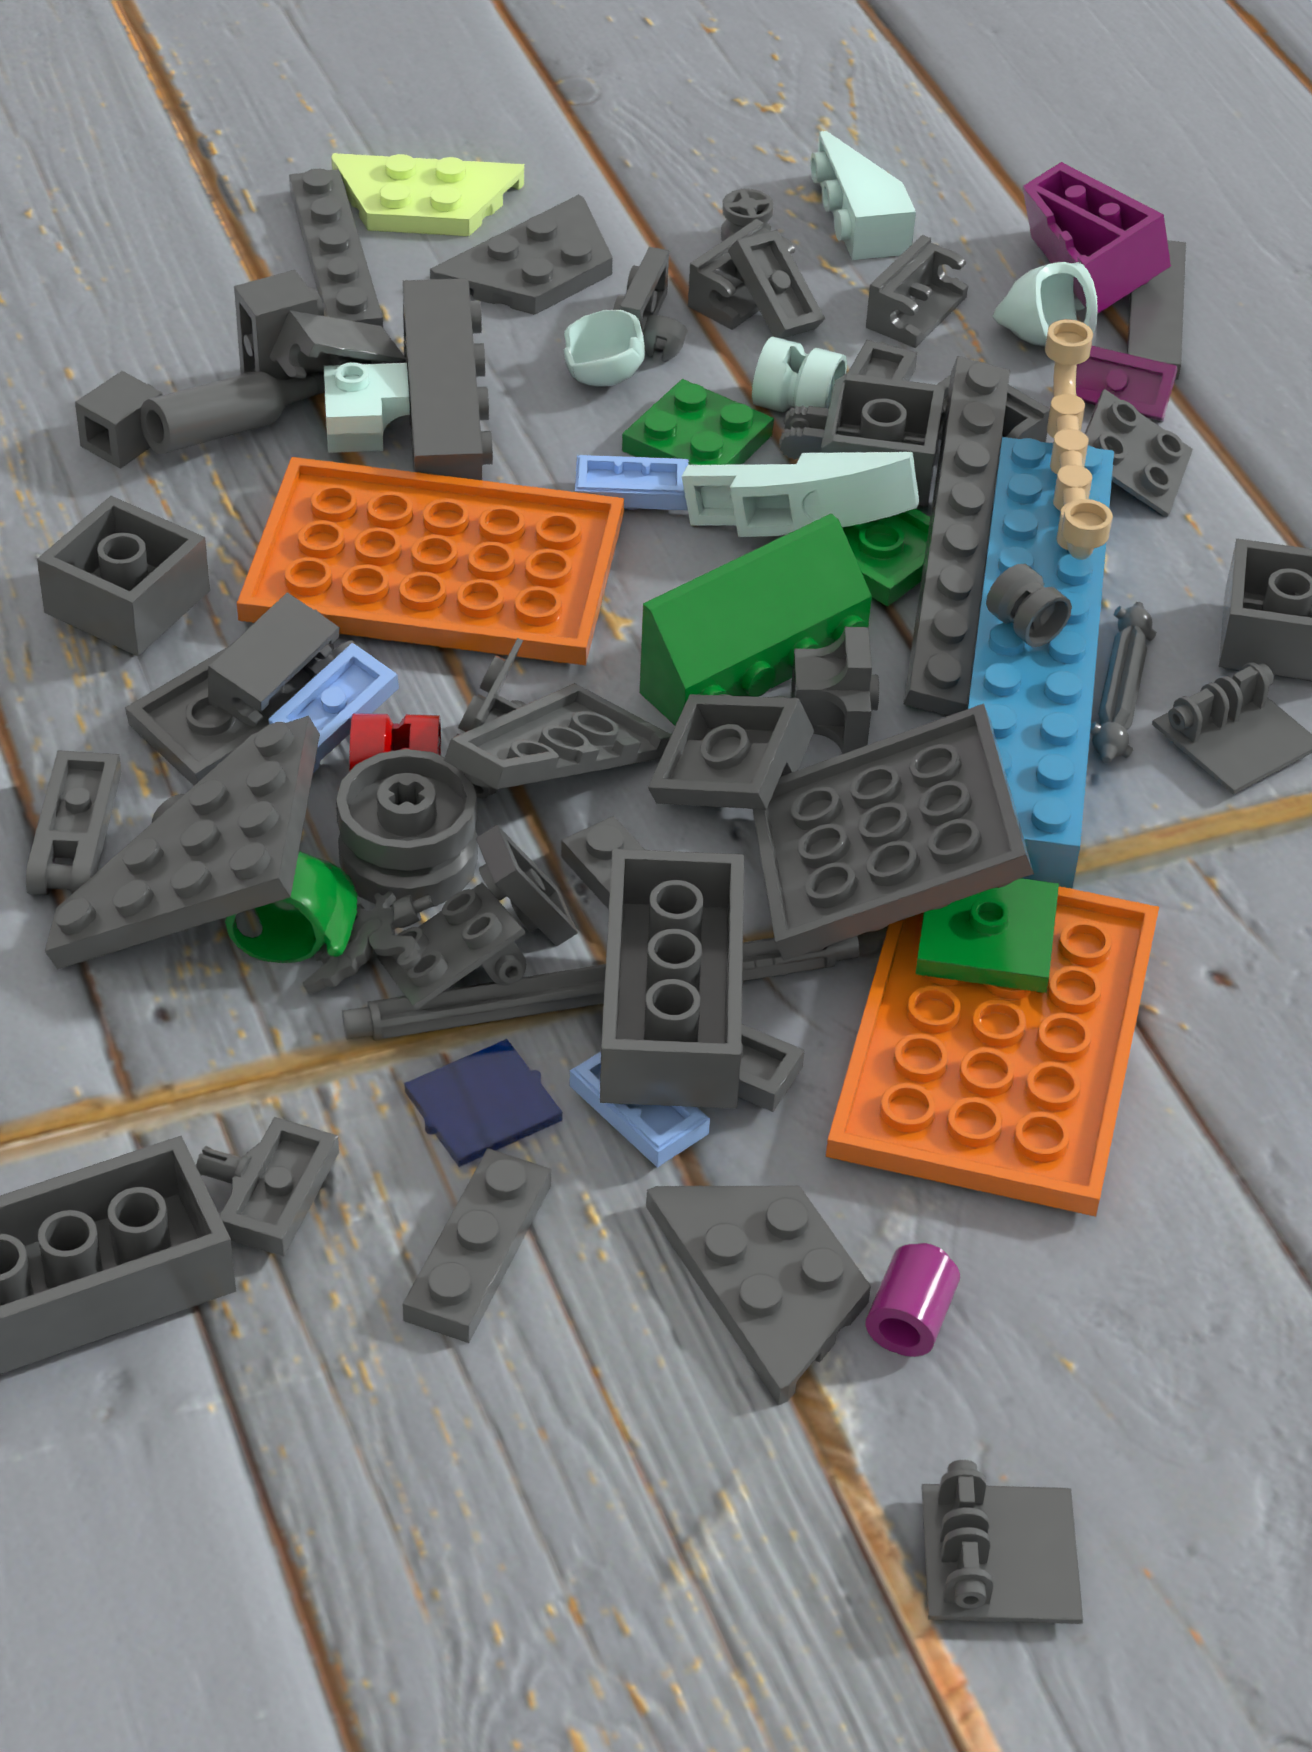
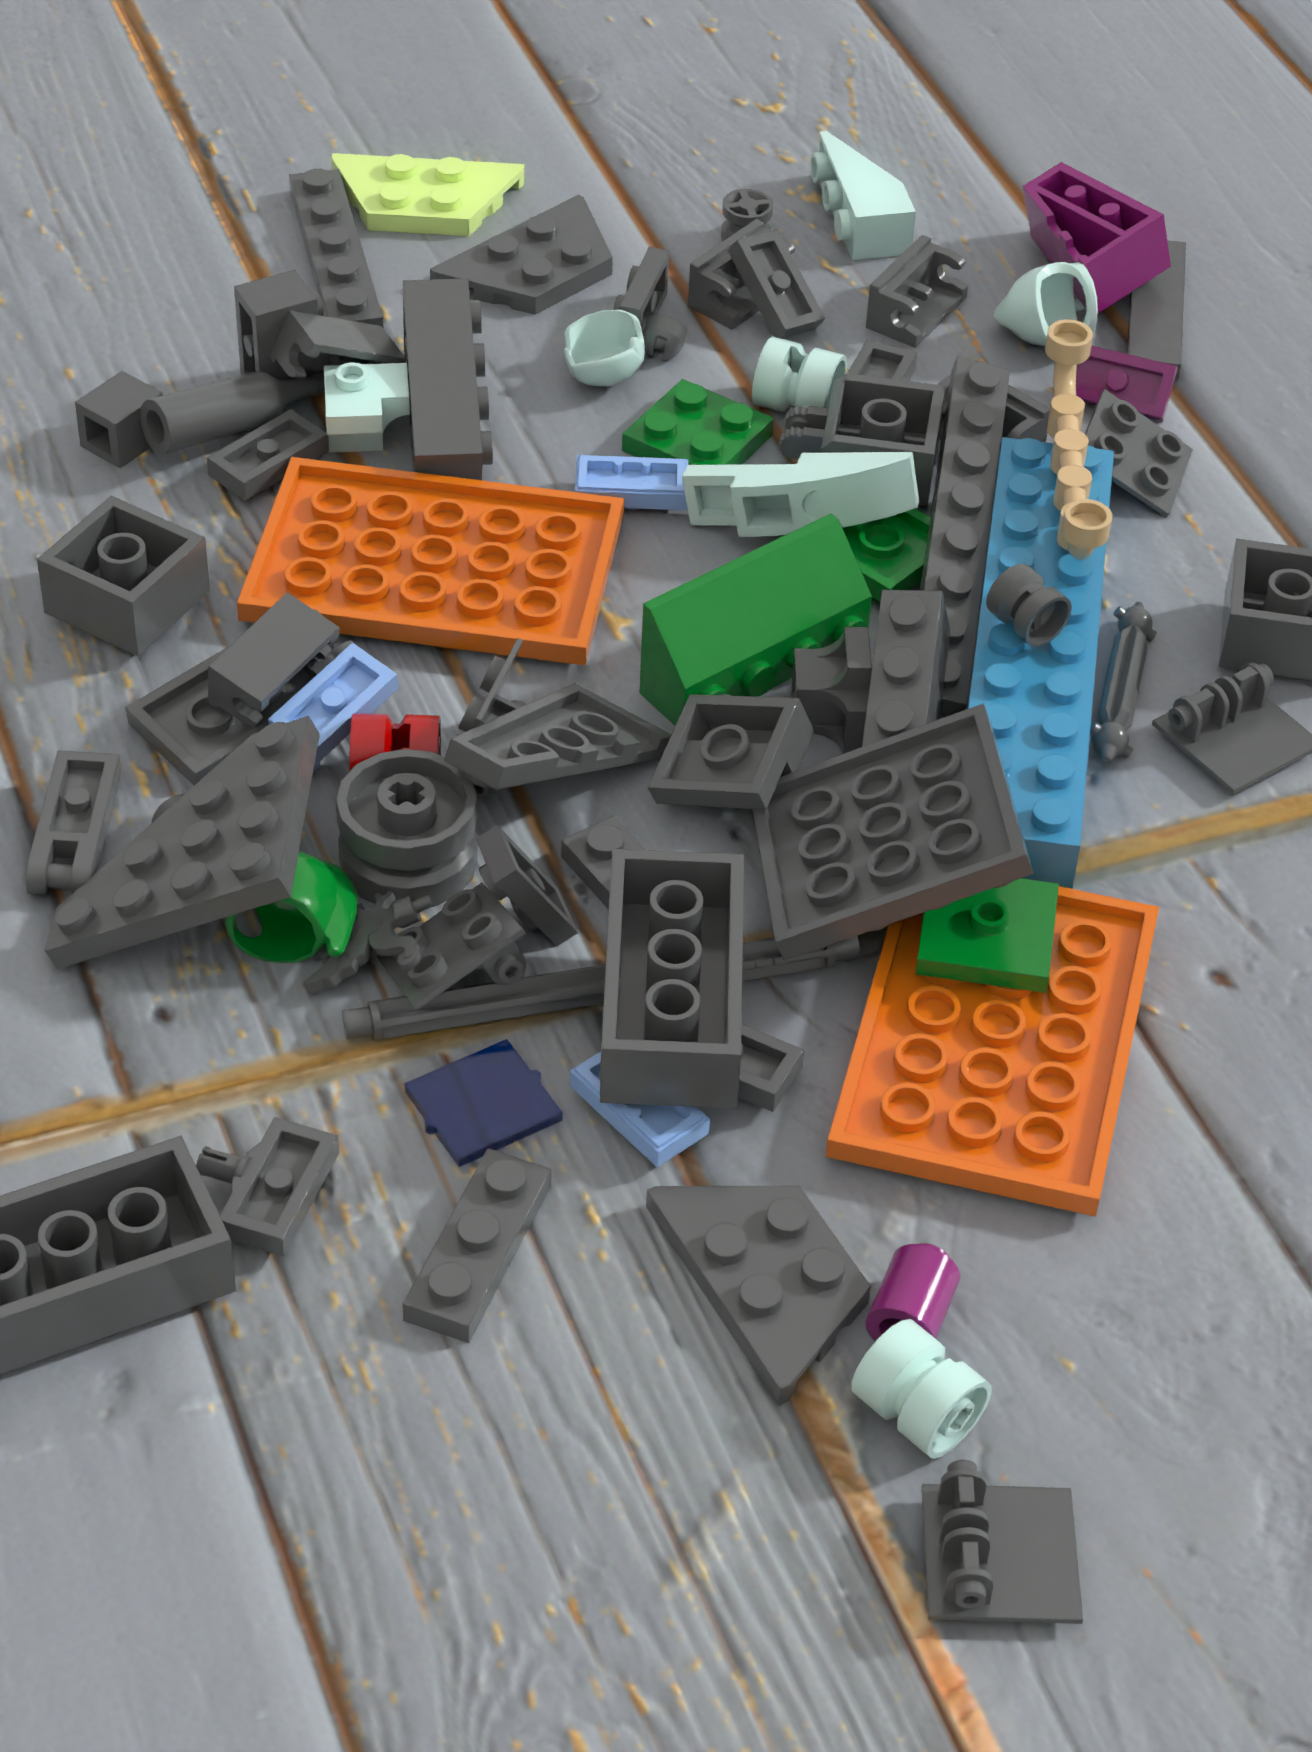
none -> dark grey plate [207,409,329,501]
none -> light aqua wheel [852,1319,992,1459]
none -> dark grey brick [862,590,950,747]

